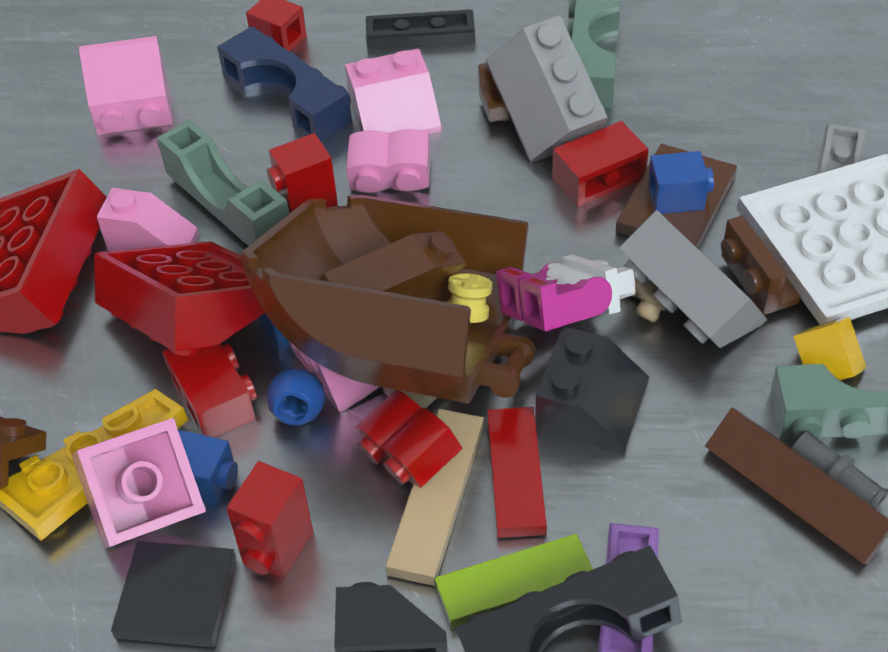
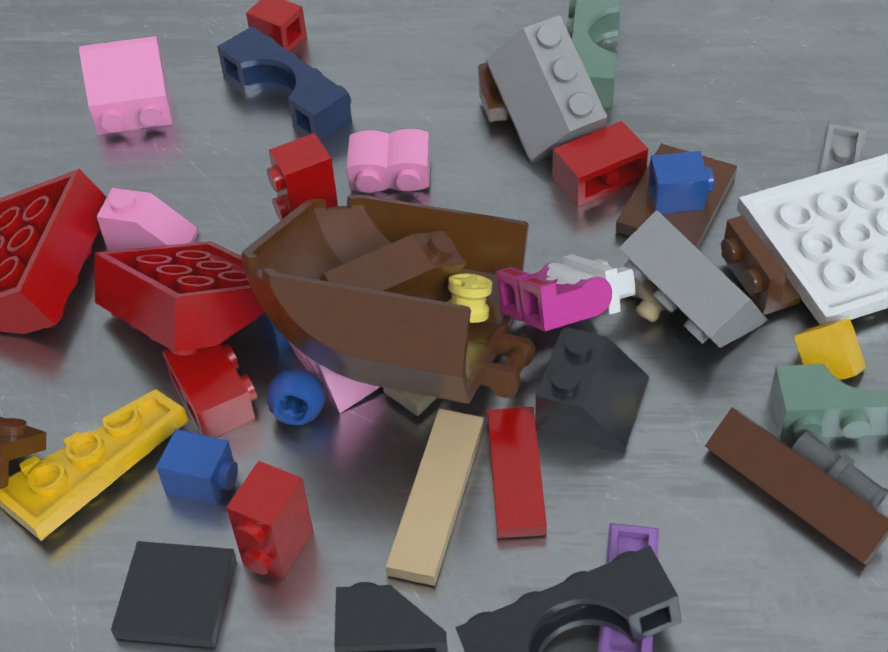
bright pink slope [72,418,206,548] -> none
sand green arch [157,119,289,246] -> none
bright pink slope [345,48,442,134] -> none
red brick [355,390,463,488] -> none
black tile [366,9,475,49] -> none
lime tile [434,533,593,629] -> none

